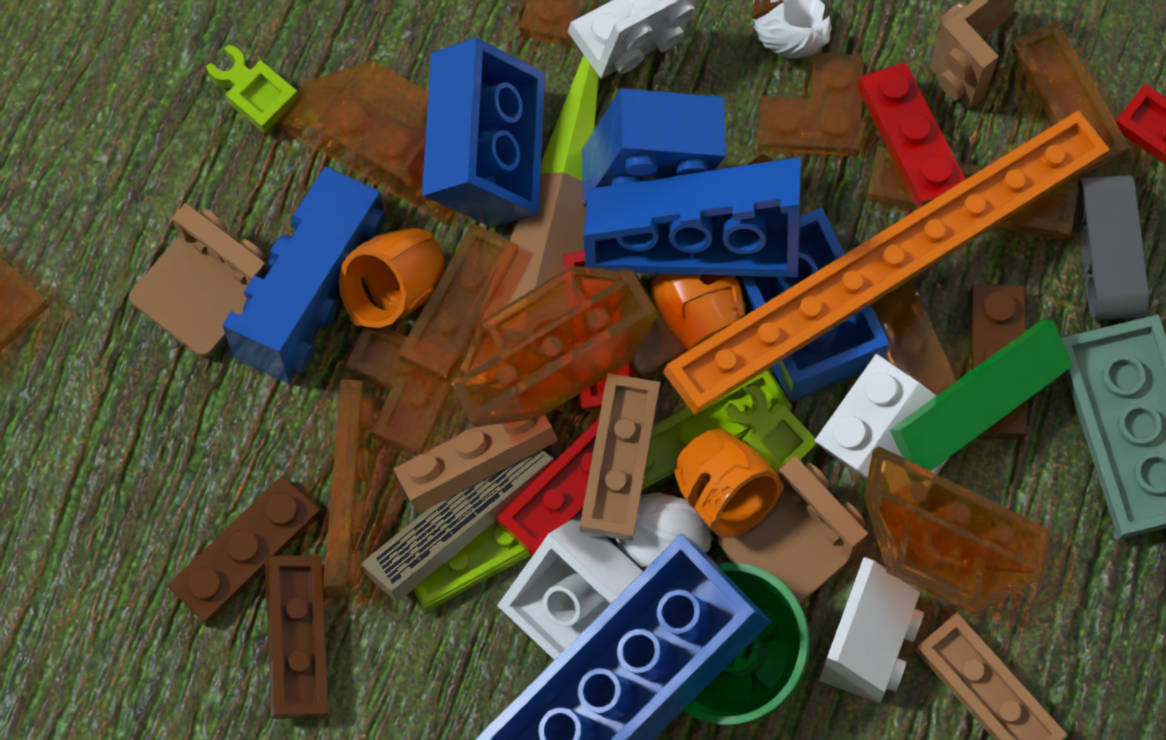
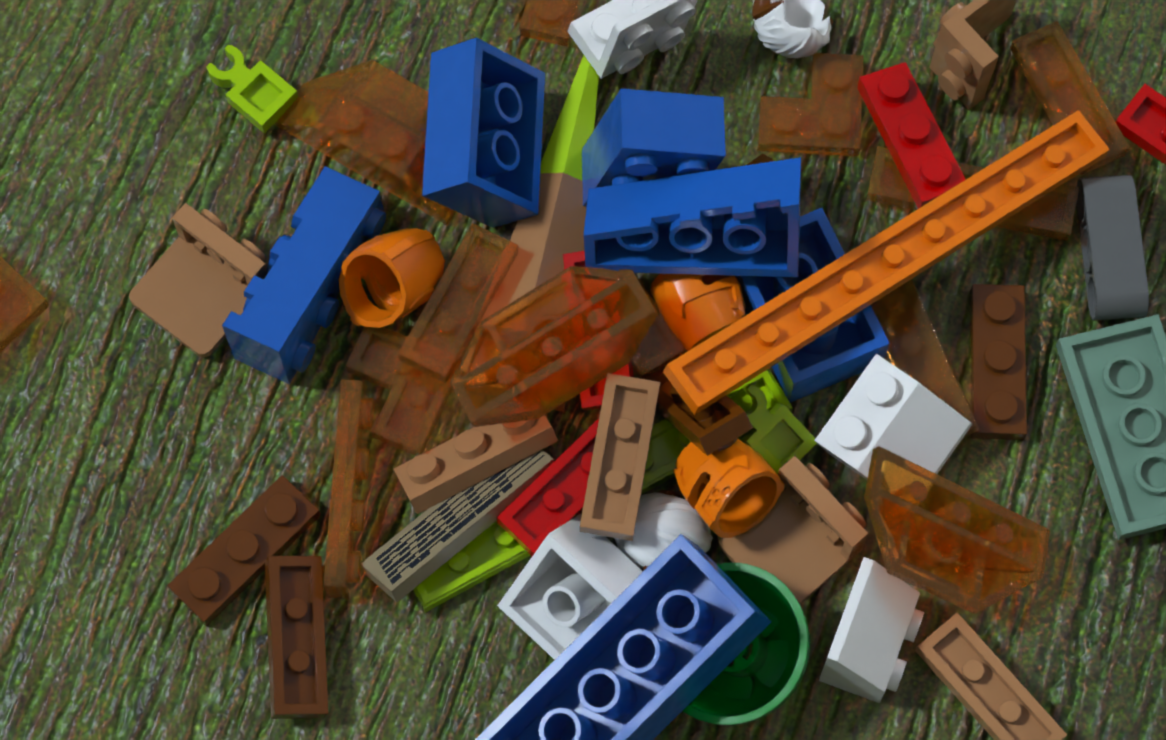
green tile [890,320,1074,477] -> none
none -> reddish brown plate [644,366,753,456]

